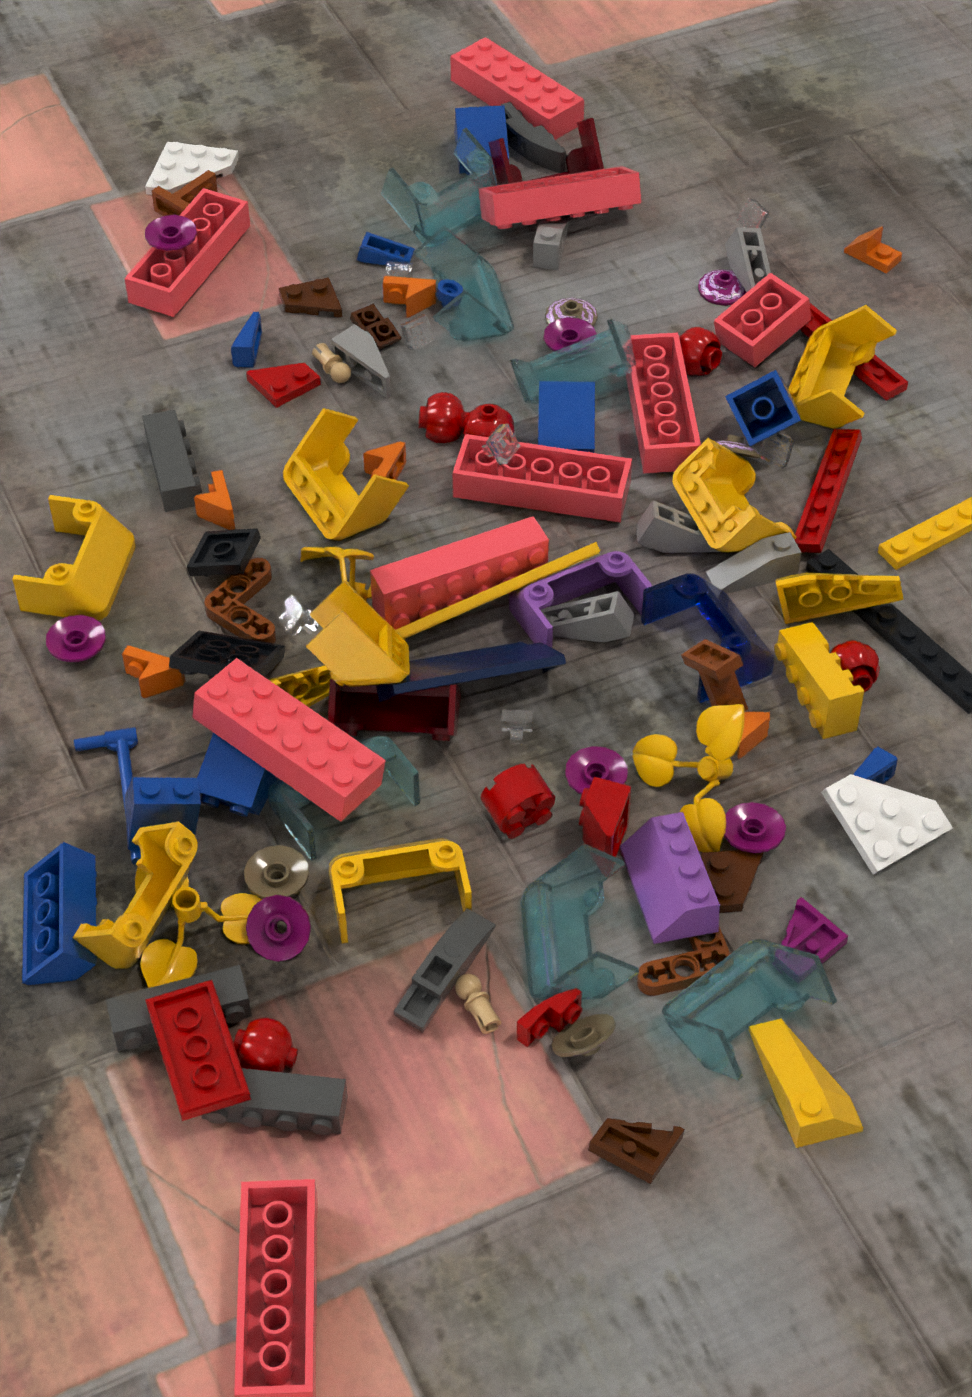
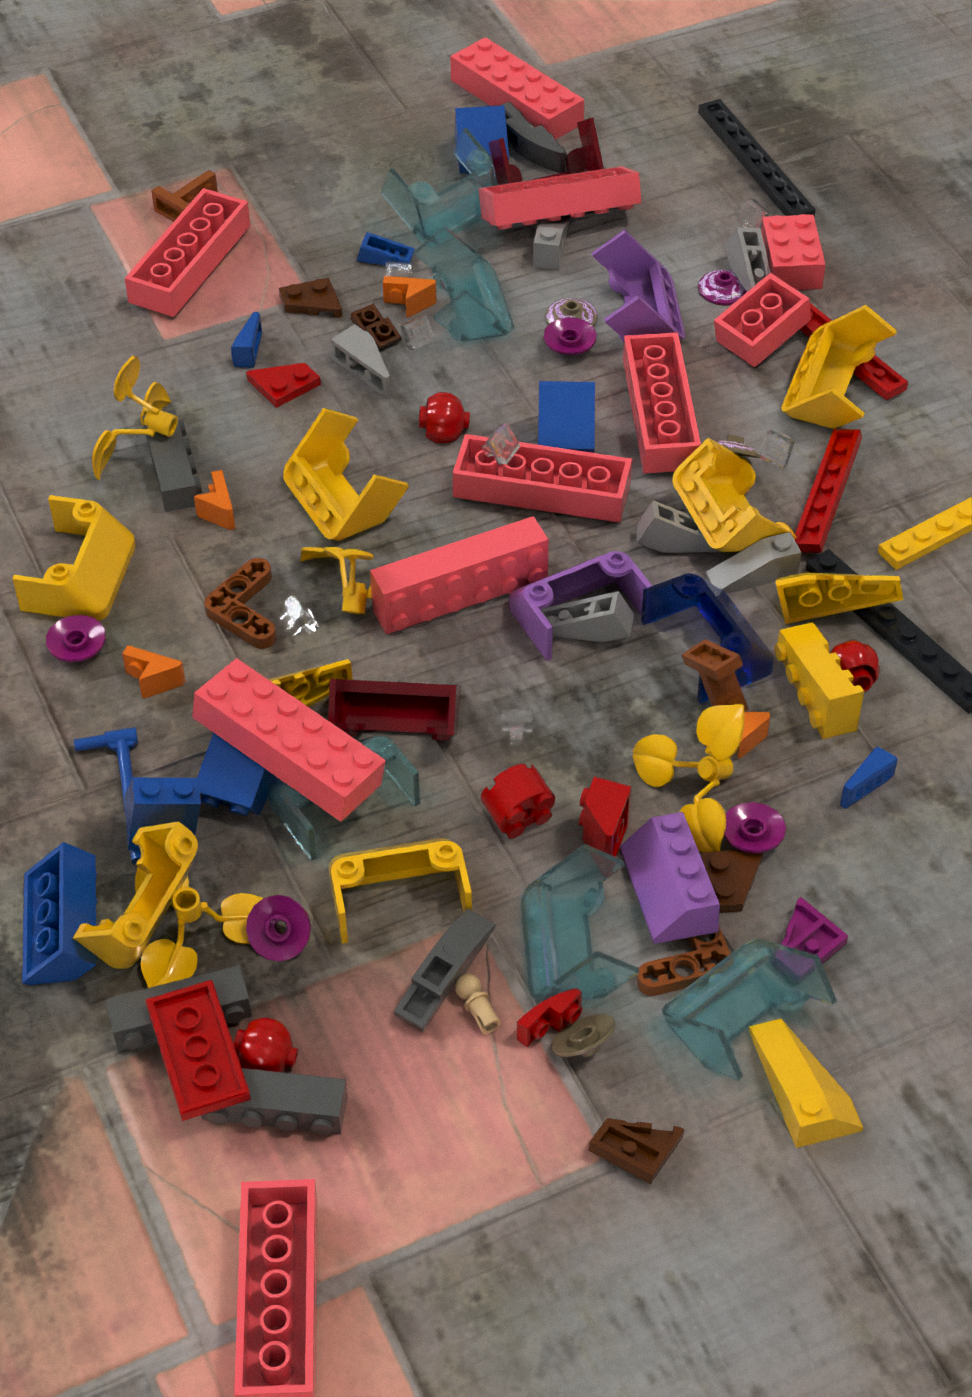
white plate [145,142,239,195] -> none
magenta dish [145,215,197,251] -> none
black plate [169,630,285,679] -> none
black plate [187,528,261,577] -> none
dark tan dish [244,845,309,899] -> none
yellow windscreen [306,580,410,687] -> none
tan pin [312,343,351,383] -> none
orange slope [363,441,406,480] -> none
dark blue slope [376,642,566,702] -> none
yellow tile [396,542,600,639] -> none
blue tile [436,279,463,308] -> none
red plant [463,404,515,441] -> none
clear light blue windscreen [510,319,636,404] -> none
magenta dish [565,746,628,794] -> none
red plant [679,327,722,376] -> none
blue slope [725,370,802,447] -> none
white plate [821,774,953,875] -> none
orange slope [844,226,902,274] -> none
none -> yellow plant [92,355,178,481]
none -> medium lavender windscreen [592,229,685,342]
none -> black plate [698,99,816,218]
none -> coral brick [761,214,826,290]

